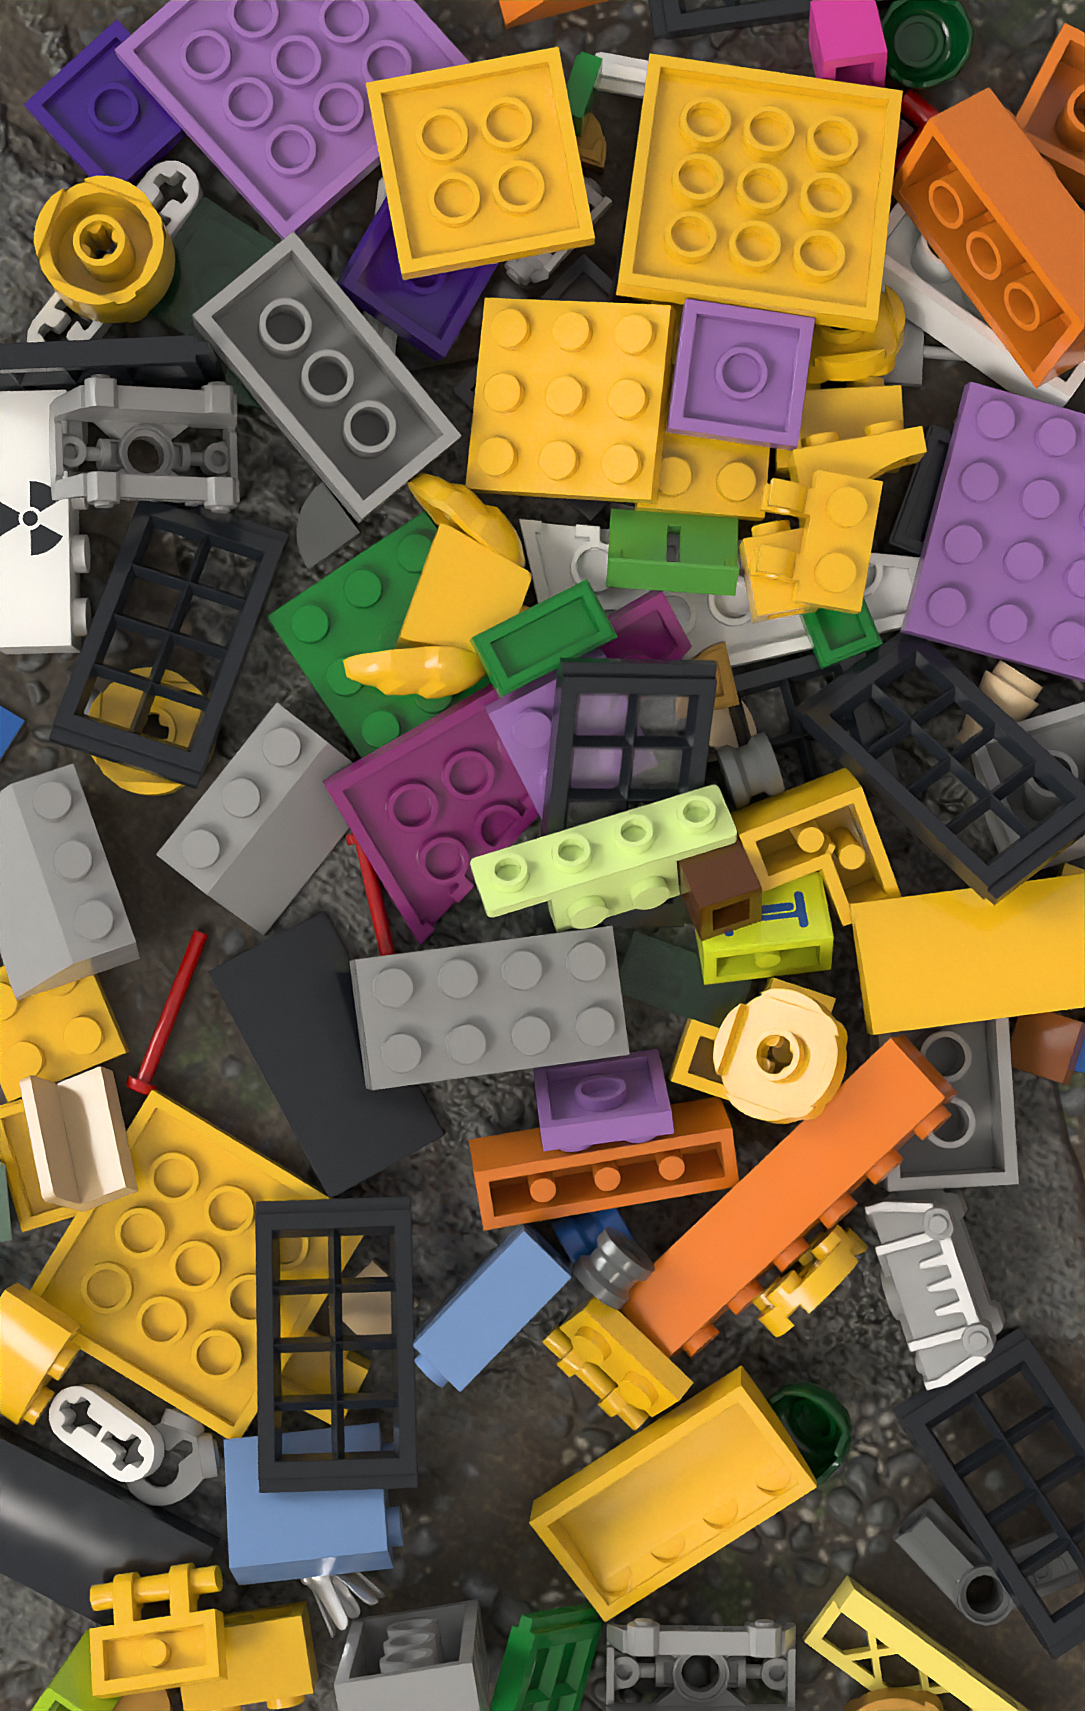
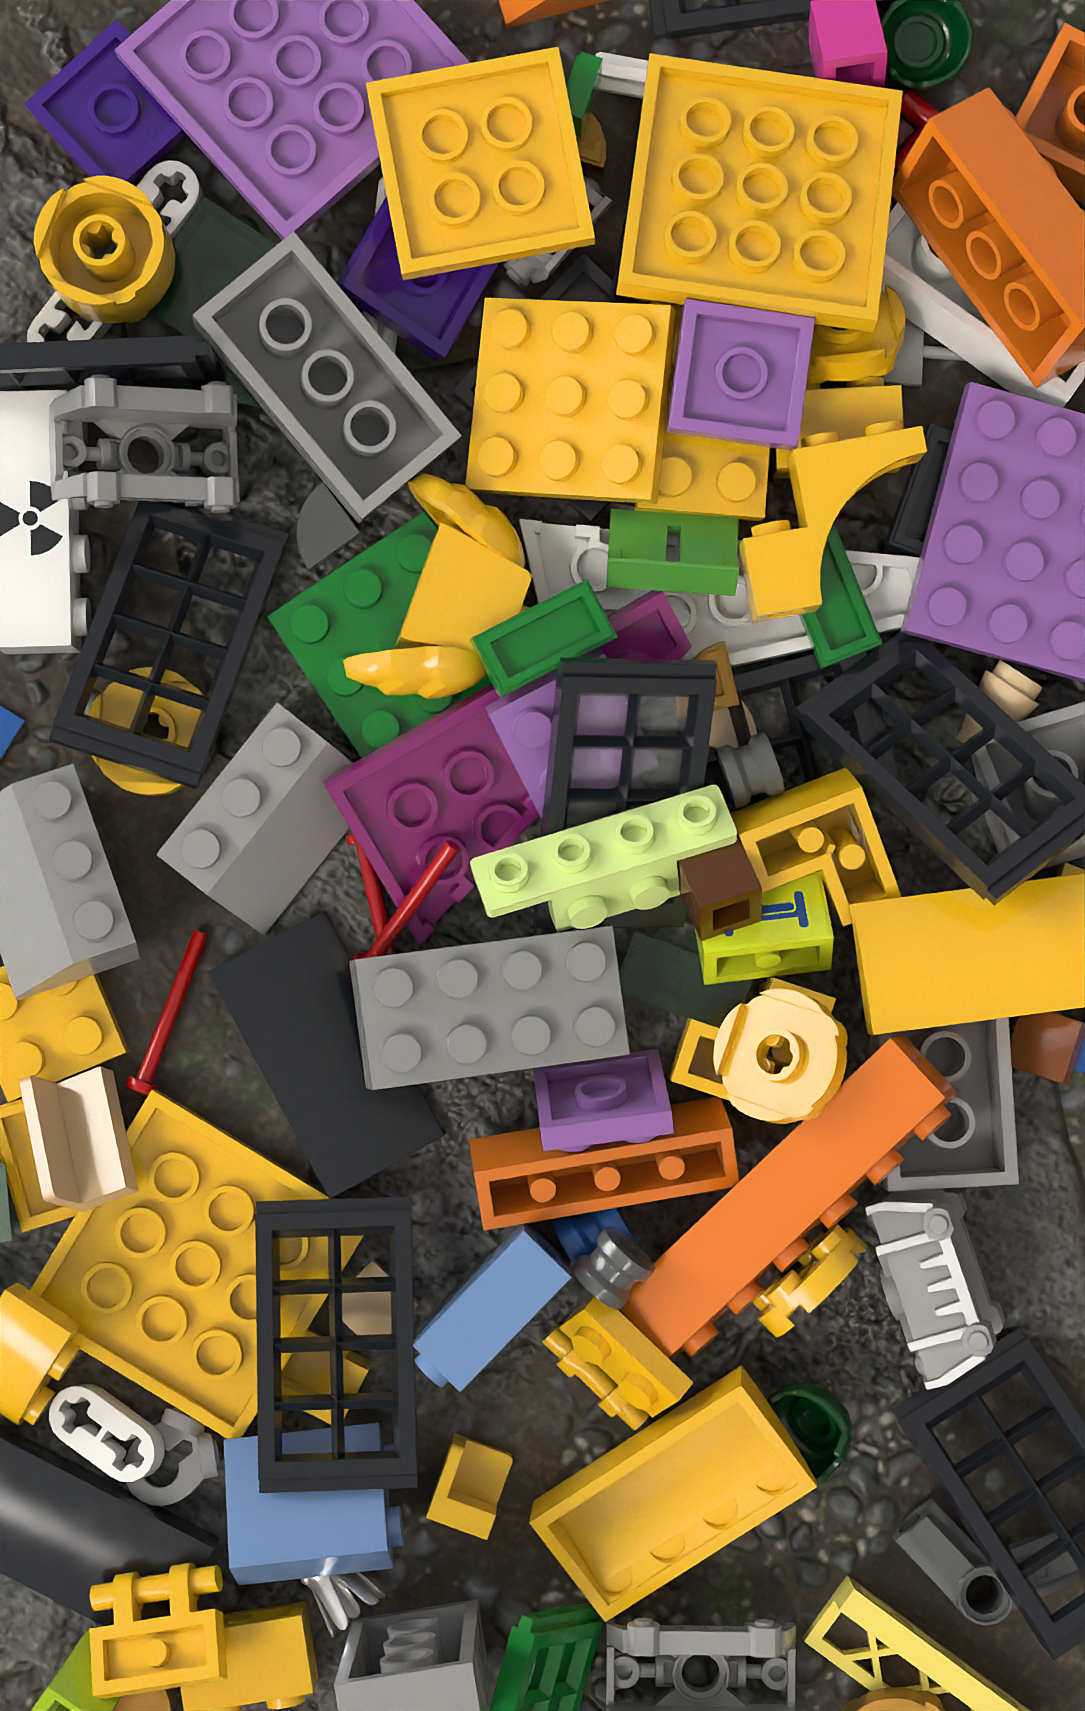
yellow plate [749,469,883,614] -> none
none -> red piece [352,840,460,960]
none -> yellow panel [426,1433,513,1540]

